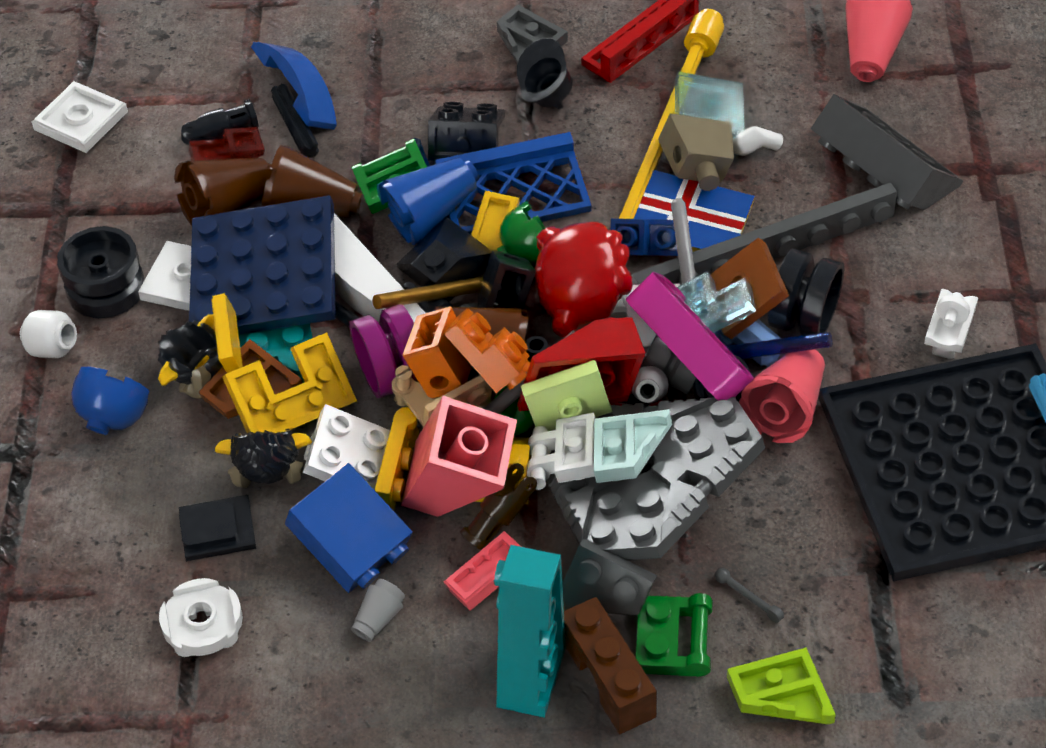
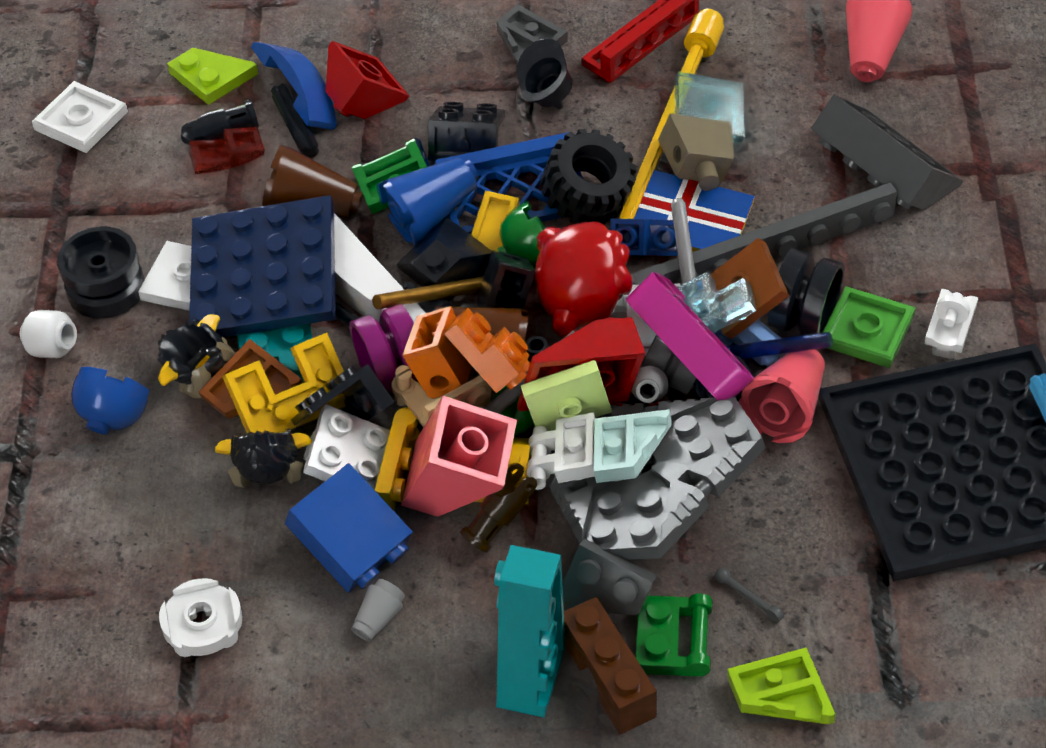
reddish brown cone [174,158,273,225] -> none
black piece [179,494,257,562] -> none
yellow tile [211,293,243,373] -> none
coral plate [443,531,522,611] -> none
white arm [733,126,783,156] -> none
none -> lime wing [167,48,259,105]
none -> black bracket [291,364,395,426]
none -> red slope [326,41,410,119]
none -> black tyre [541,129,637,224]
none -> bright green plate [819,286,916,368]

